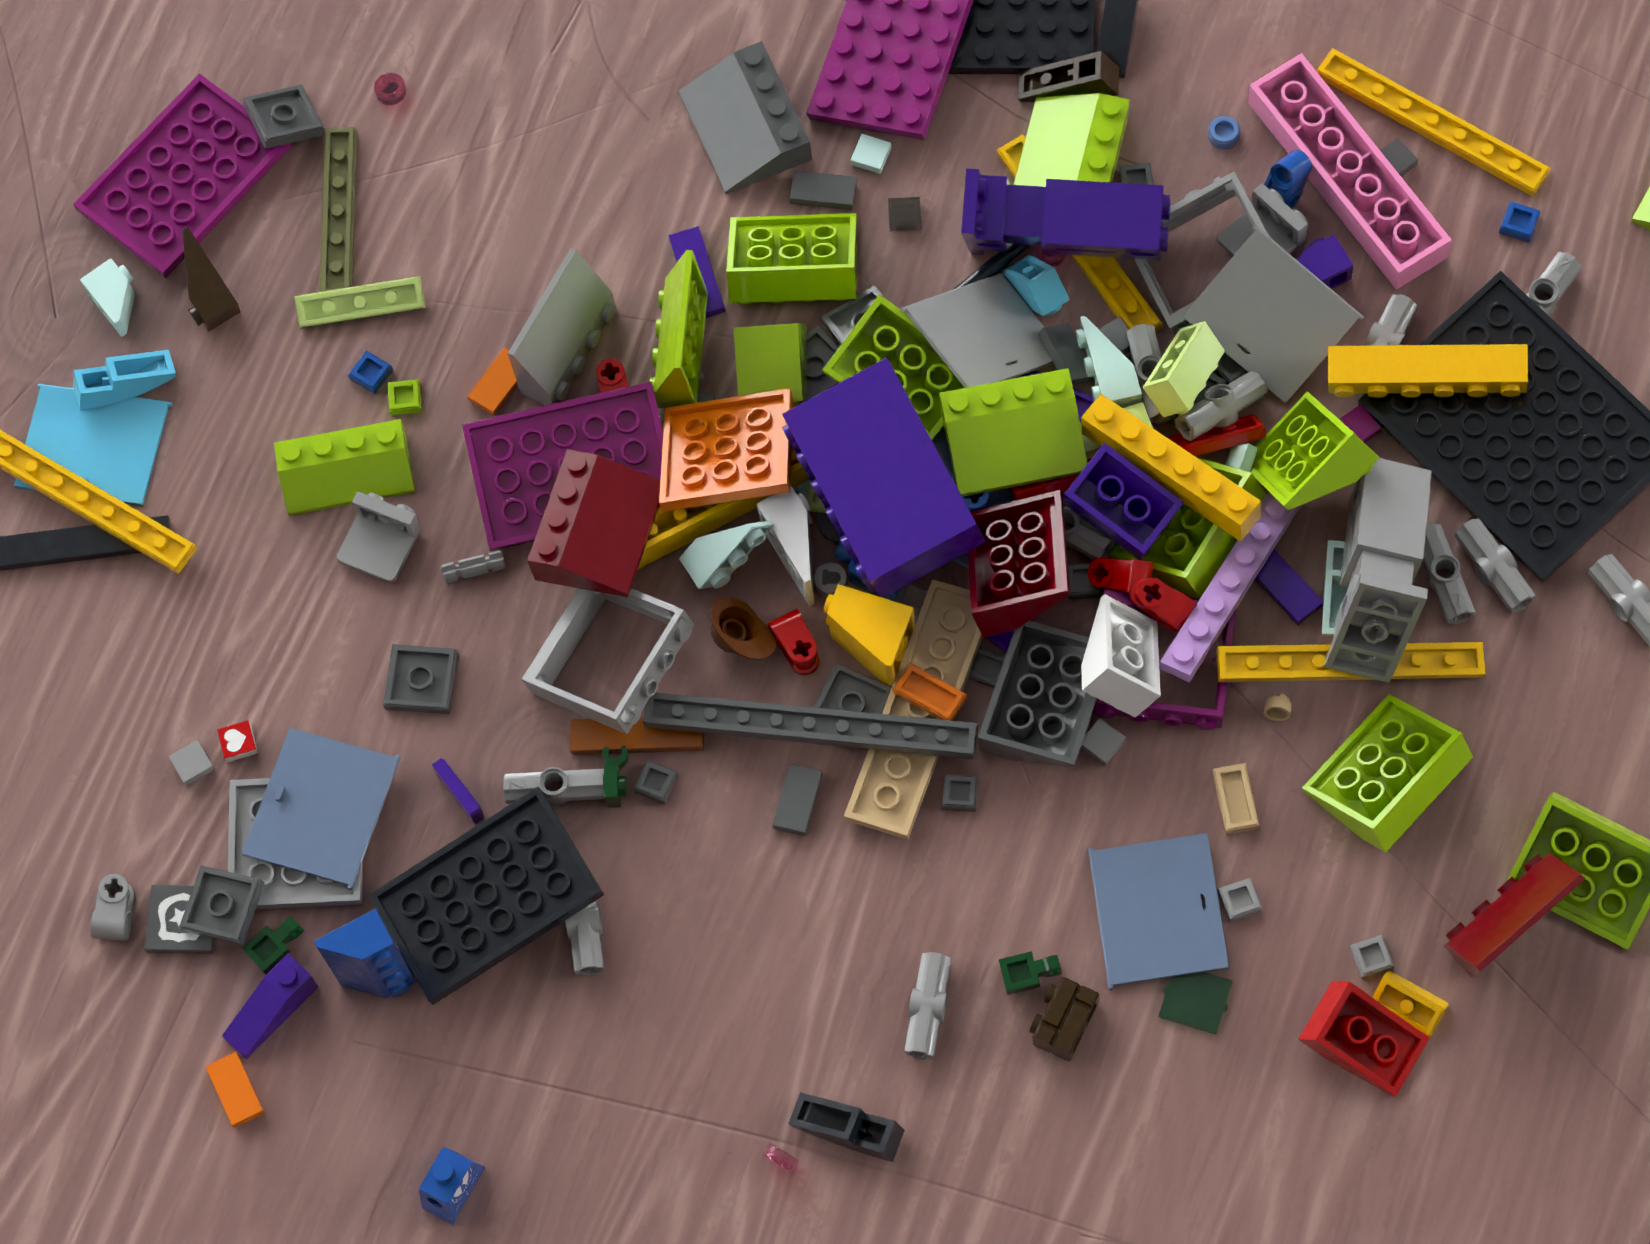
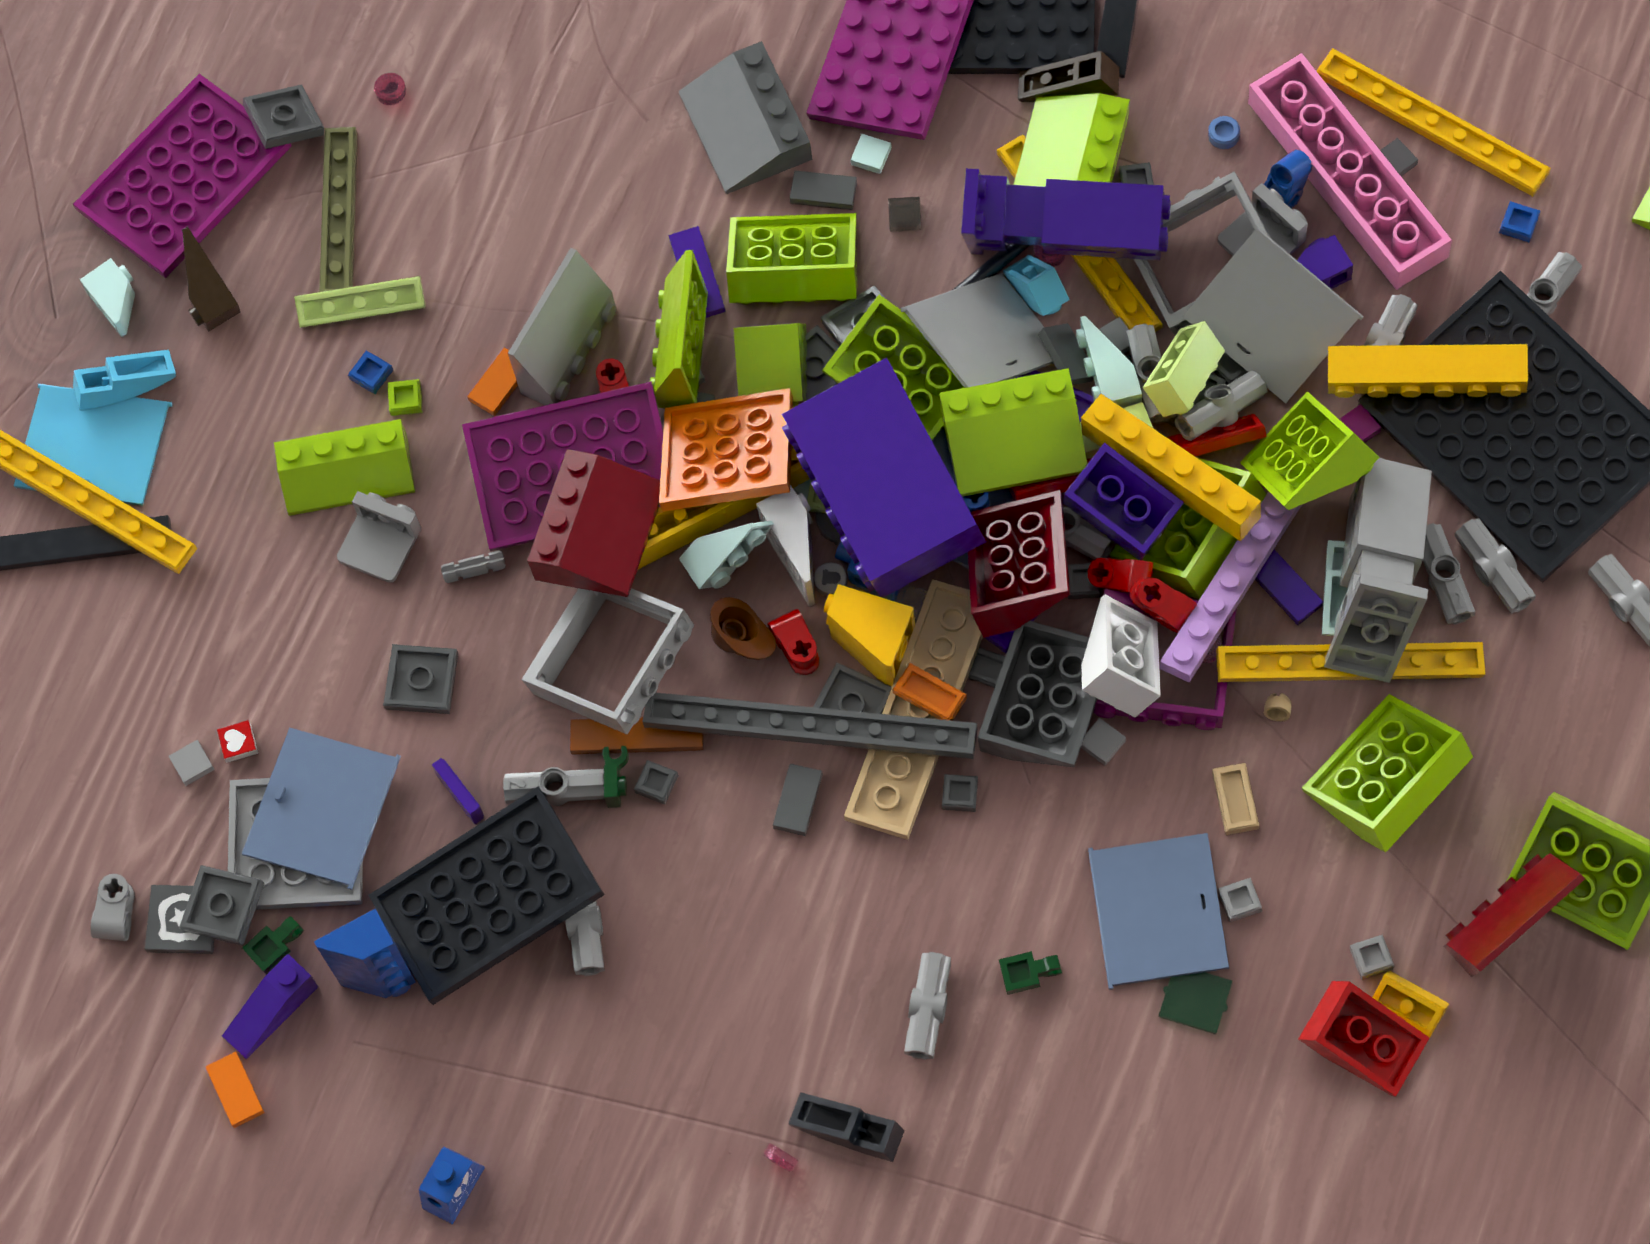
dark brown brick [1029,977,1099,1061] -> none
light aqua tile [1225,443,1257,472] -> none

